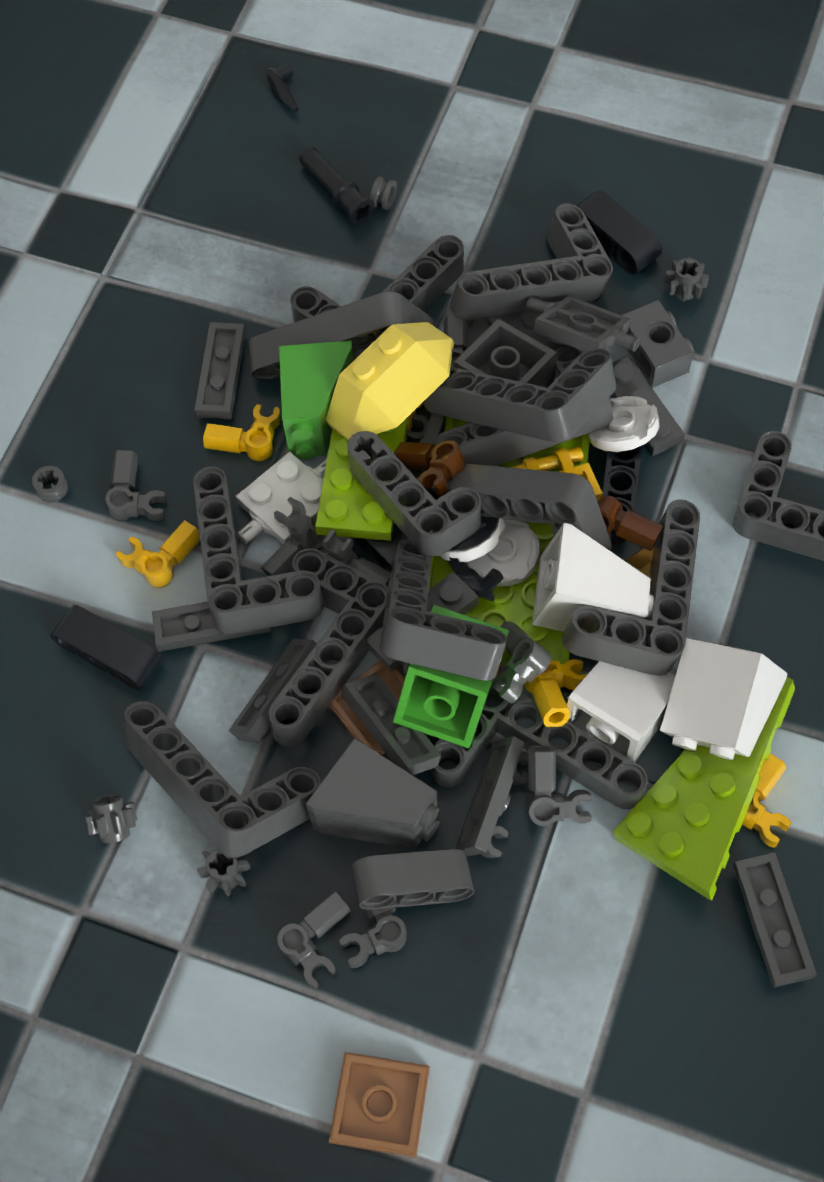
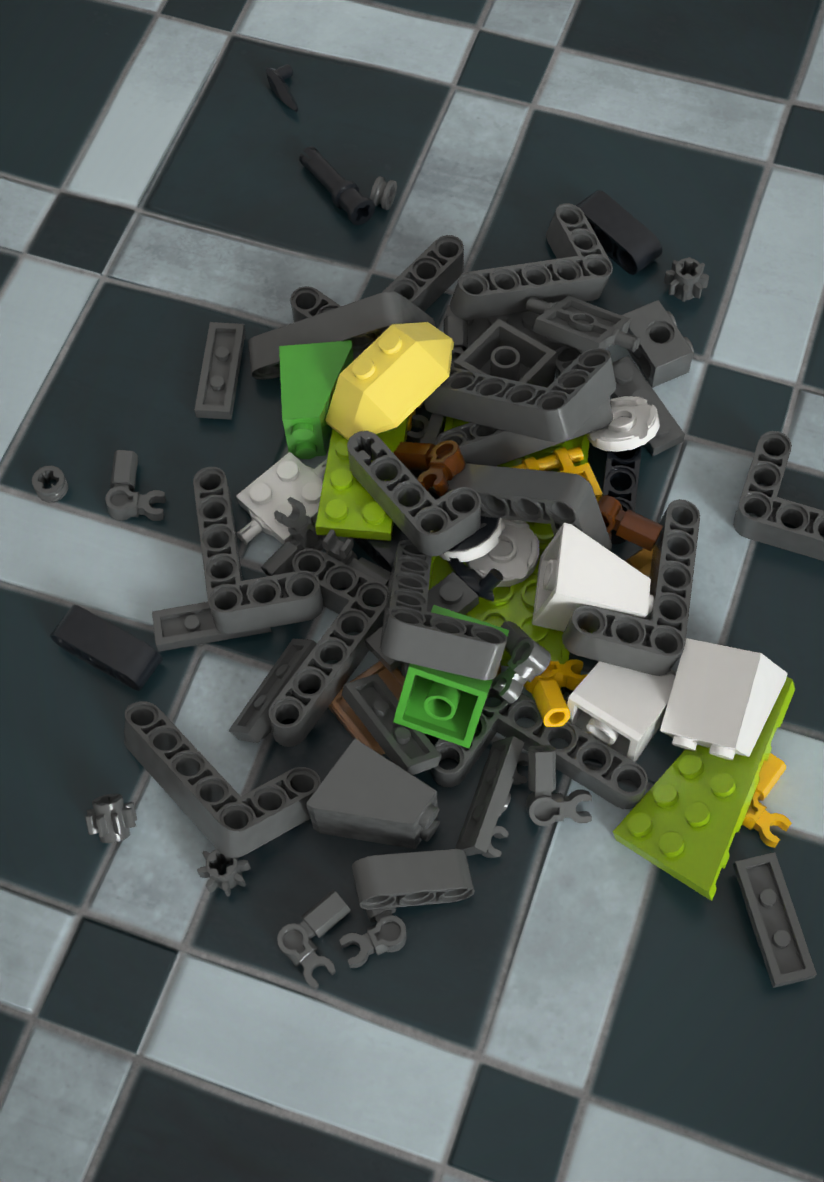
yellow bar [115,520,200,588] -> none
yellow bar [203,404,281,461] -> none
medium nougat tile [329,1052,430,1158] -> none

